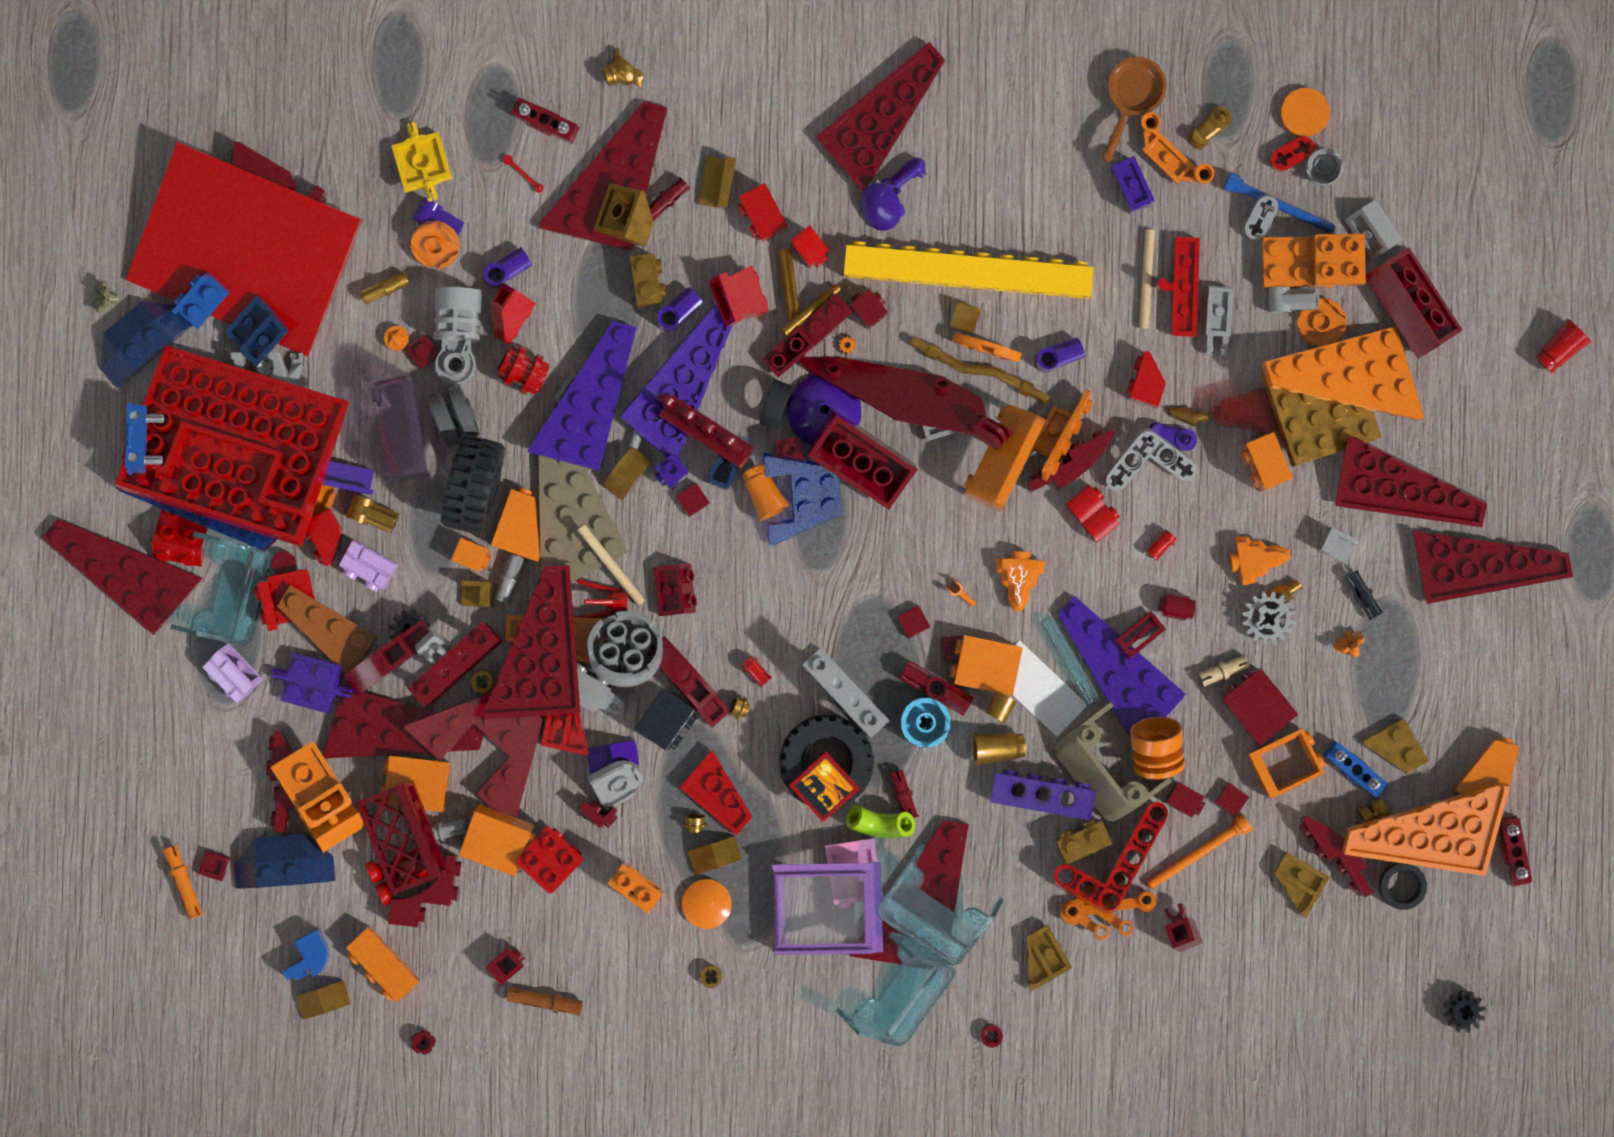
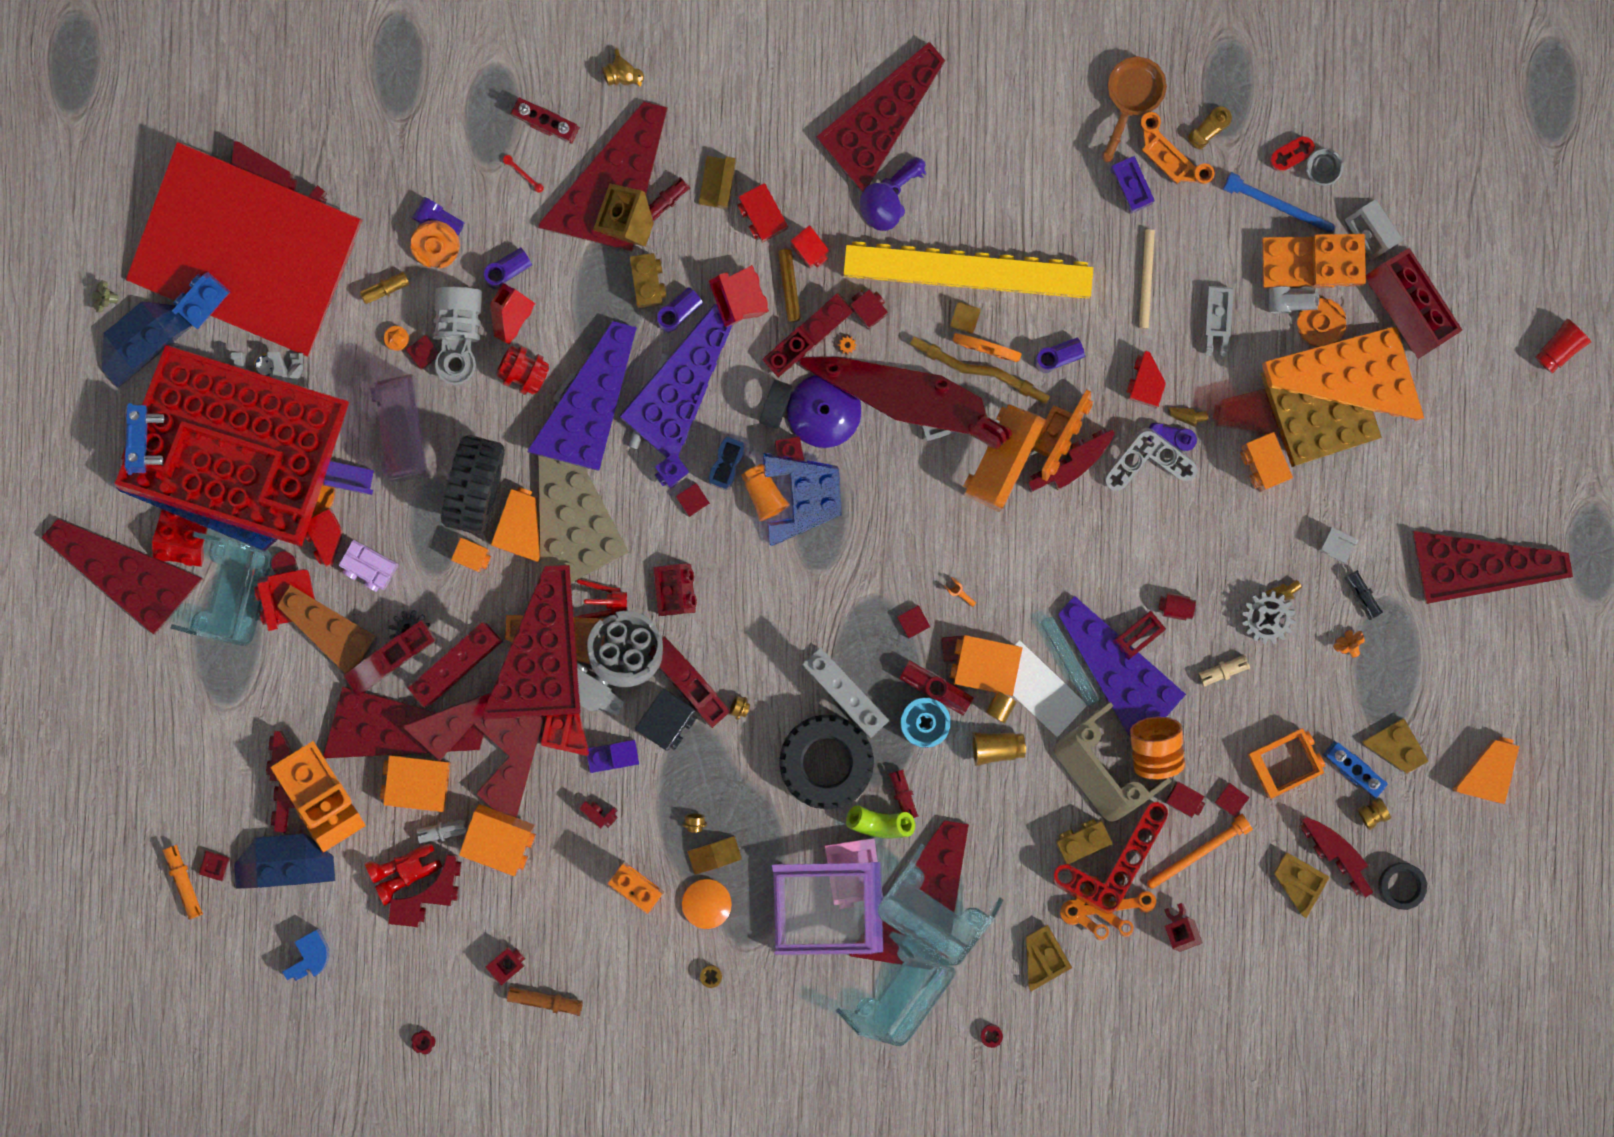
lavender brick [203,643,263,703] -> none
dark blue slope [224,296,289,367] -> none
dark purple plate [270,653,353,713] -> none
pearl gold slope [296,981,351,1020] -> none
pearl gold piece [346,494,400,533] -> none
orange brick [346,926,421,1003] -> none
dark red fence [356,780,449,895] -> none
yellow plate [391,122,453,201] -> none
light grey tile [415,630,451,664] -> none
dark grey wheel [427,384,480,447] -> none
pearl gold panel [461,580,492,608] -> none
pearl gold bush [471,670,493,693] -> none
light grey axle [494,554,524,604] -> none
red bracket [516,826,584,894] -> none
tan bar [577,524,645,606] -> none
light grey tile [587,761,643,812] -> none
pearl gold slope [603,446,652,501] -> none
dark red fence [657,393,755,469] -> none
red wing [680,750,753,836] -> none
red pin [741,656,772,688] -> none
pearl gold bar [780,284,841,337] -> none
tile [789,752,860,822] -> none
dark red slope [807,410,917,510] -> none
dark purple brick [990,769,1096,820] -> none
orange rock [995,551,1045,611] -> none
red brick [1065,485,1120,543] -> none
red pin [1145,529,1177,561] -> none
red plate [1156,237,1200,337] -> none
dark red brick [1220,668,1299,746] -> none
orange rock [1229,536,1291,586] -> none
light grey beam [1245,194,1278,240] -> none
orange tile [1280,88,1330,137] -> none
dark red wing [1335,433,1487,527] -> none
orange wing [1342,782,1510,876] -> none
black gear [1443,990,1486,1033] -> none
dark red piece [1499,815,1533,887] -> none

